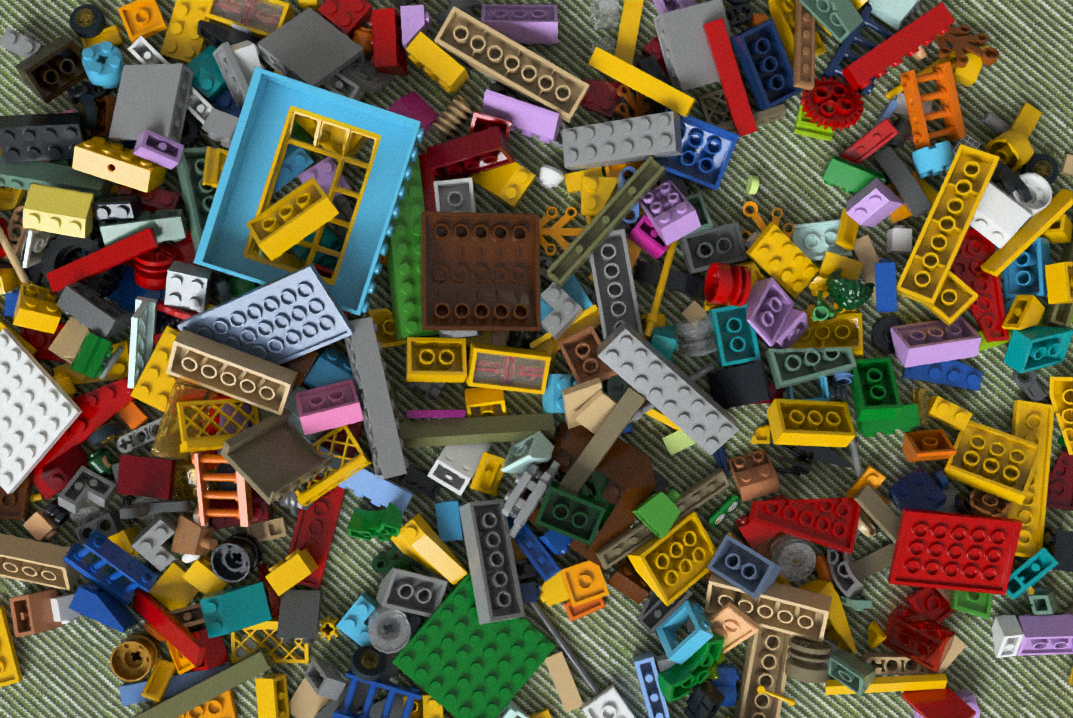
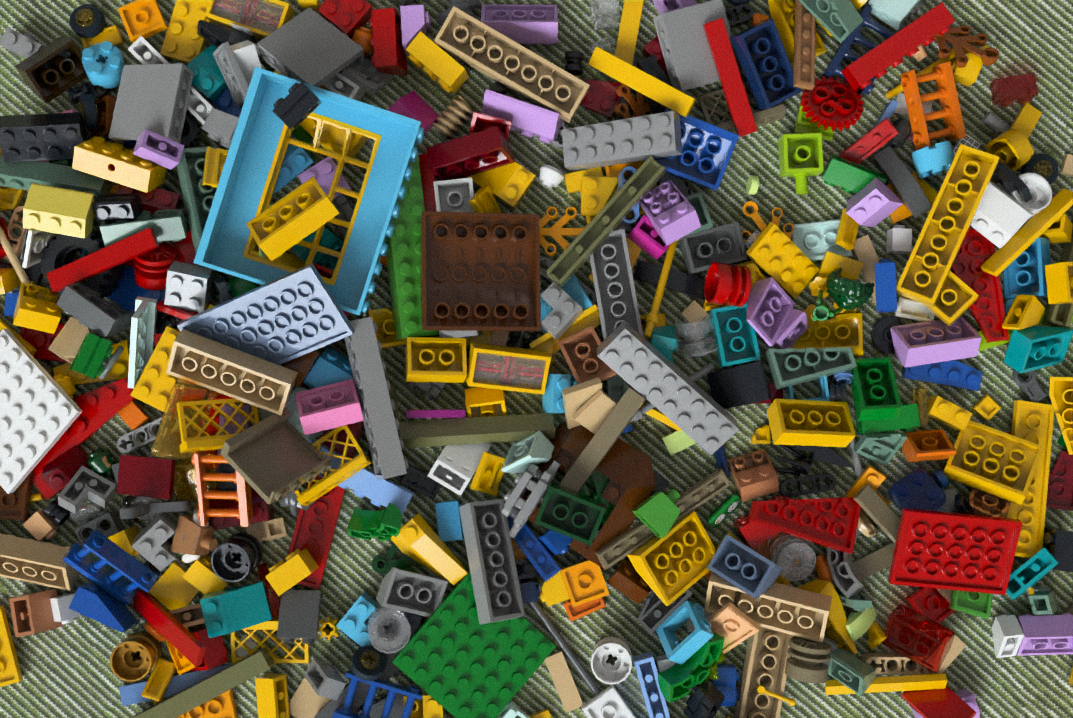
black wheel [88,421,125,446] -> none
none -> black brick [272,82,322,131]
none -> yellow plate [469,185,502,213]
none -> black wheel [564,51,584,75]
none -> white wheel [591,636,632,685]
none -> lime brick [778,133,823,195]
none -> black beam [779,473,836,497]
none -> yellowish green slope [845,605,877,641]
none -> sand green wing [853,432,908,466]
none -> white tile [894,297,935,322]
none -> yellow tile [972,394,1001,421]
none -> clear red brick [990,73,1039,107]

